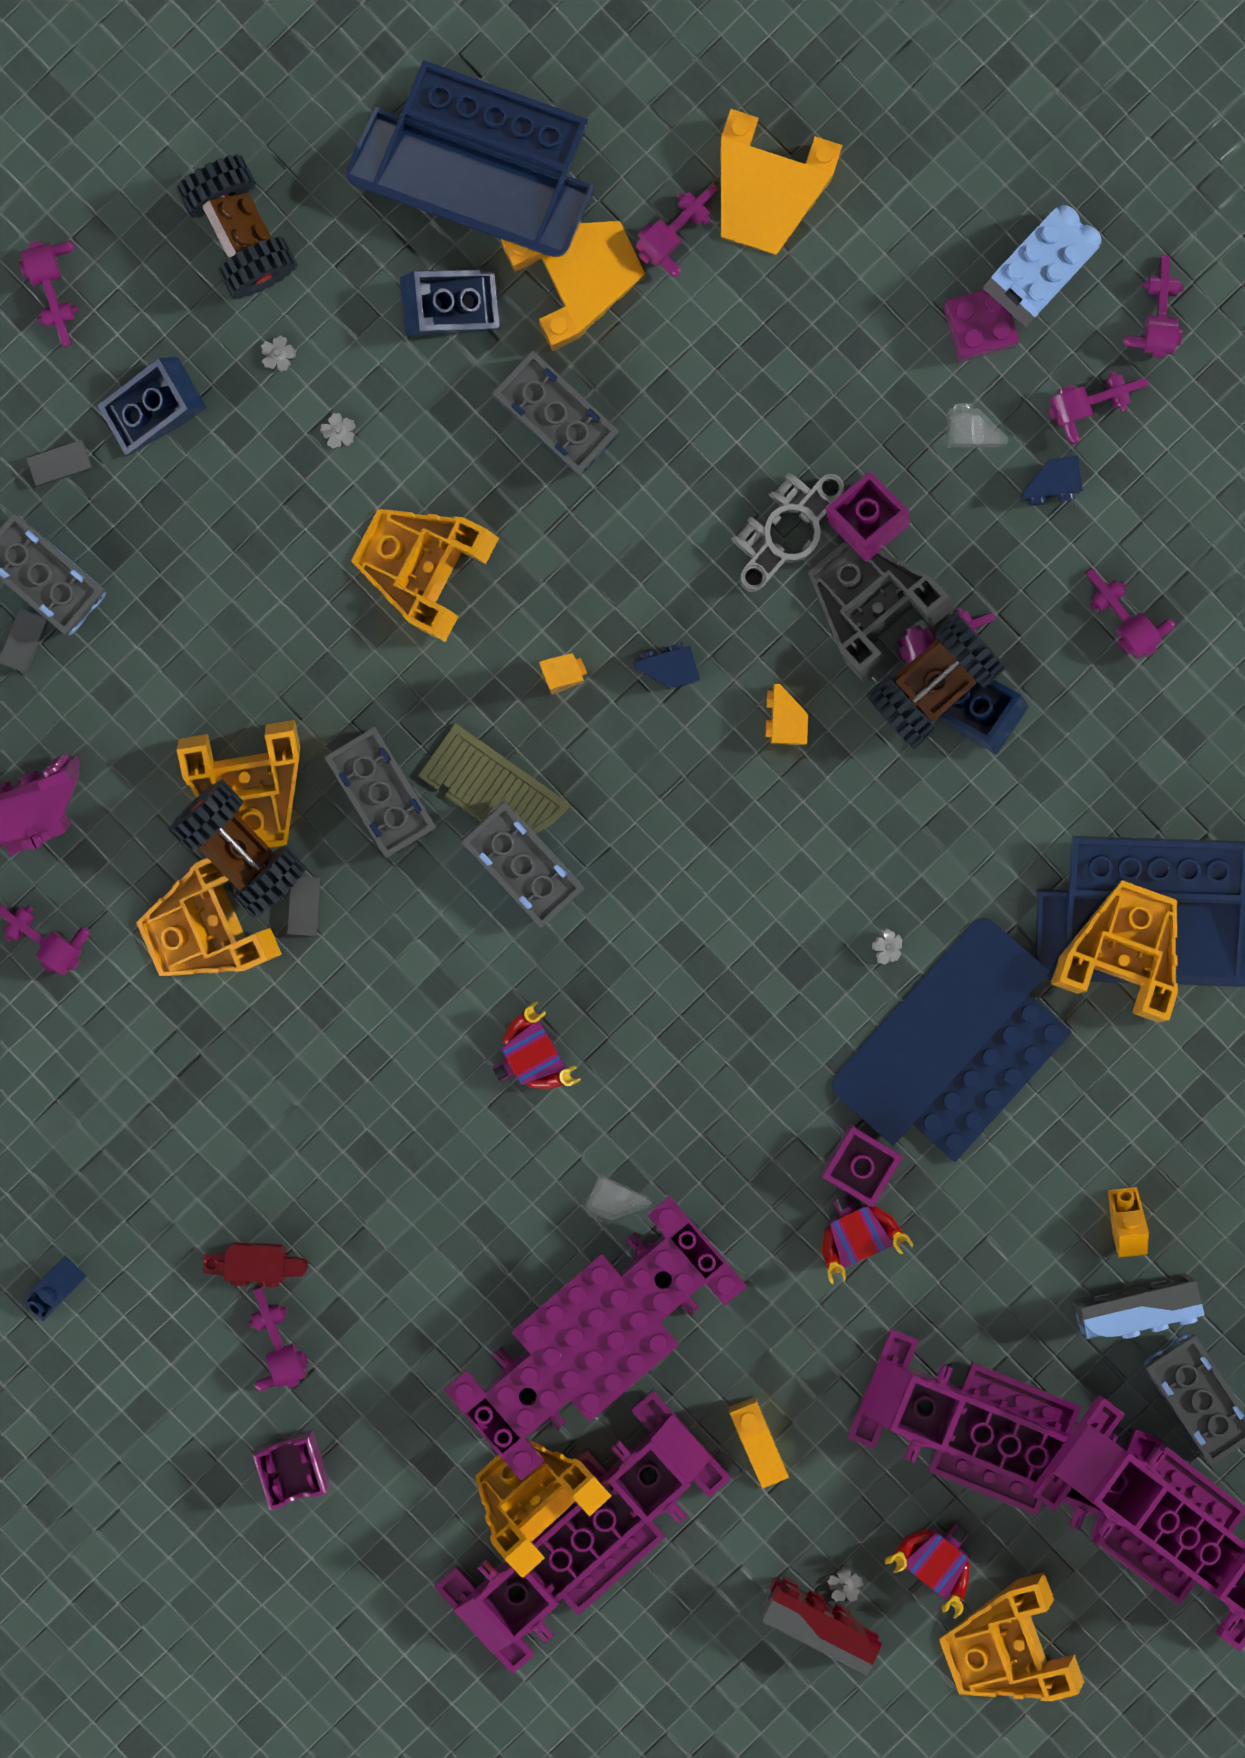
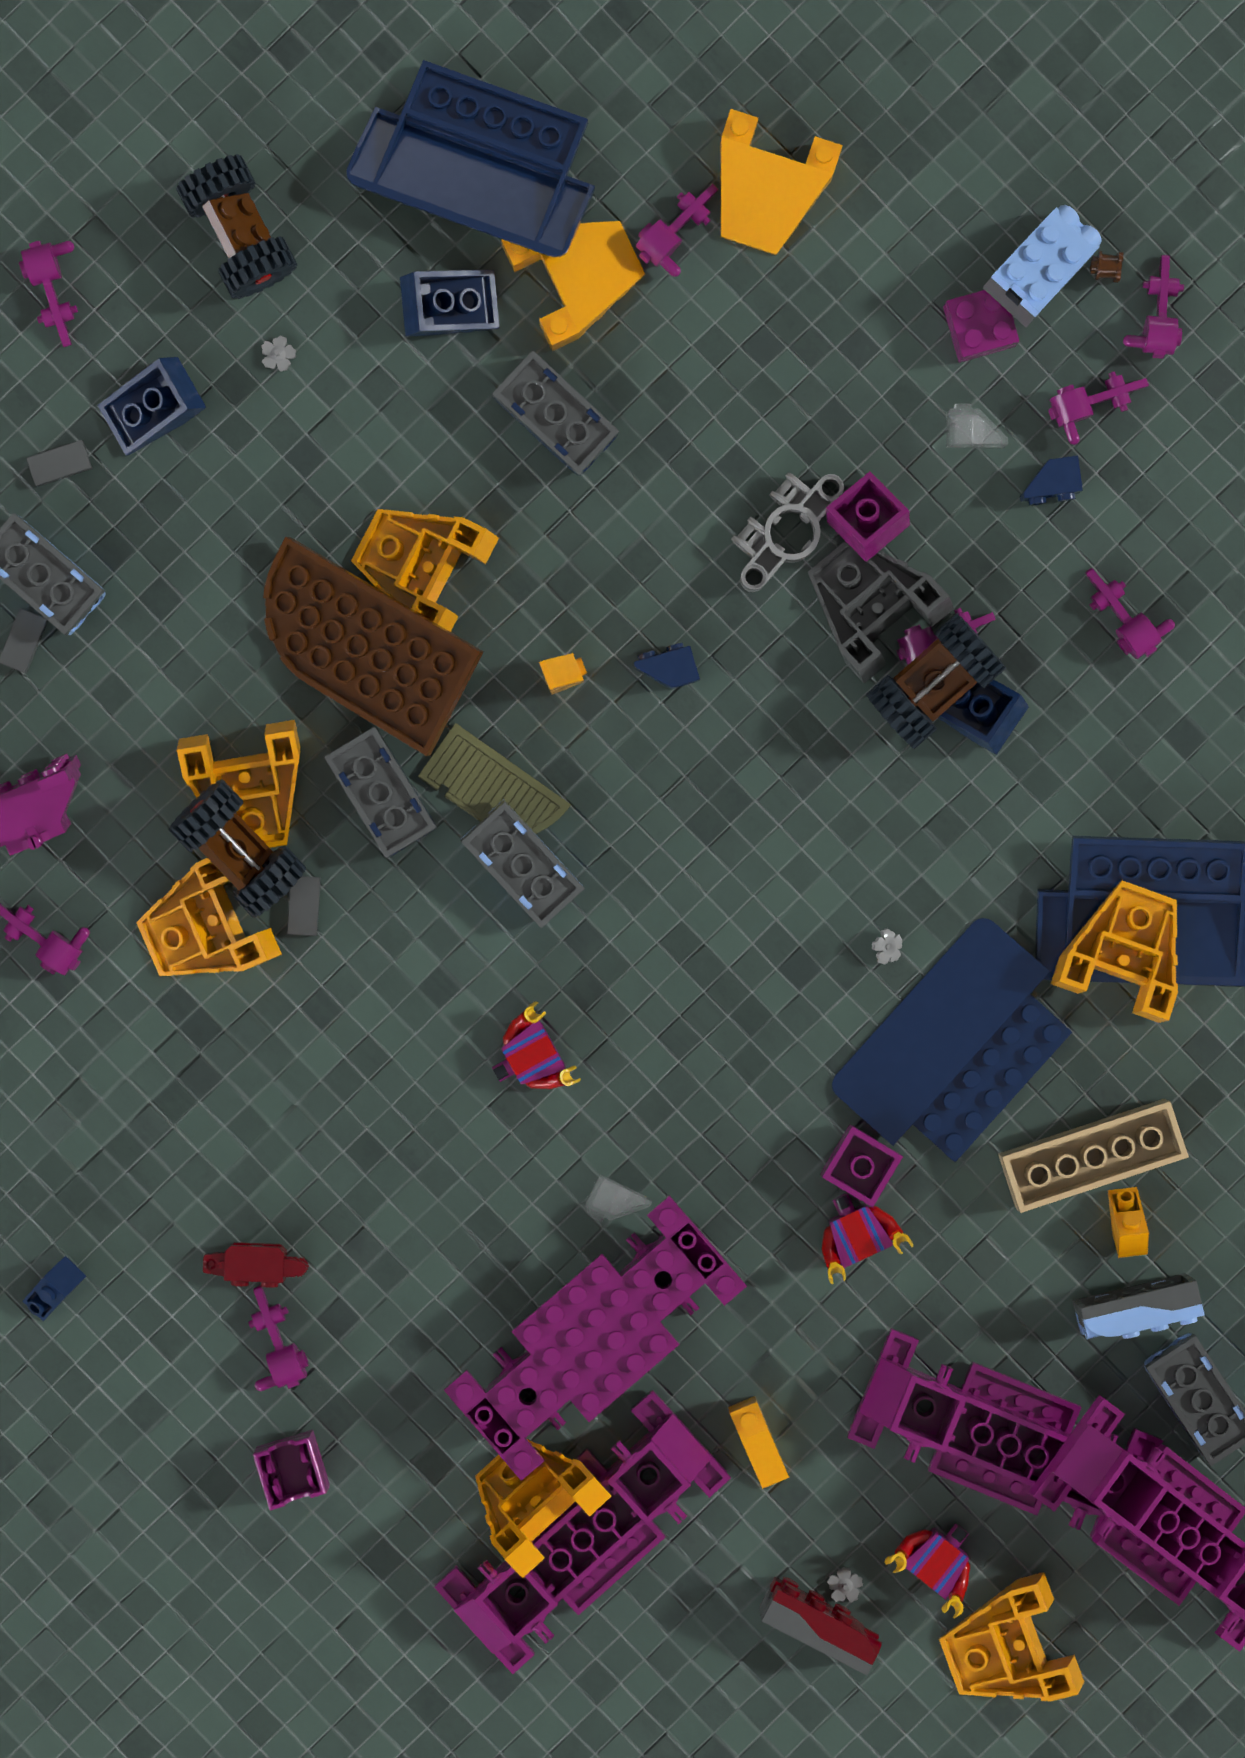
light grey plant [320,413,356,449] -> none
light orange slope [765,684,808,745] -> none
none -> reddish brown plate [263,537,483,756]
none -> tan brick [998,1099,1189,1213]
none -> reddish brown brick [1090,250,1123,283]

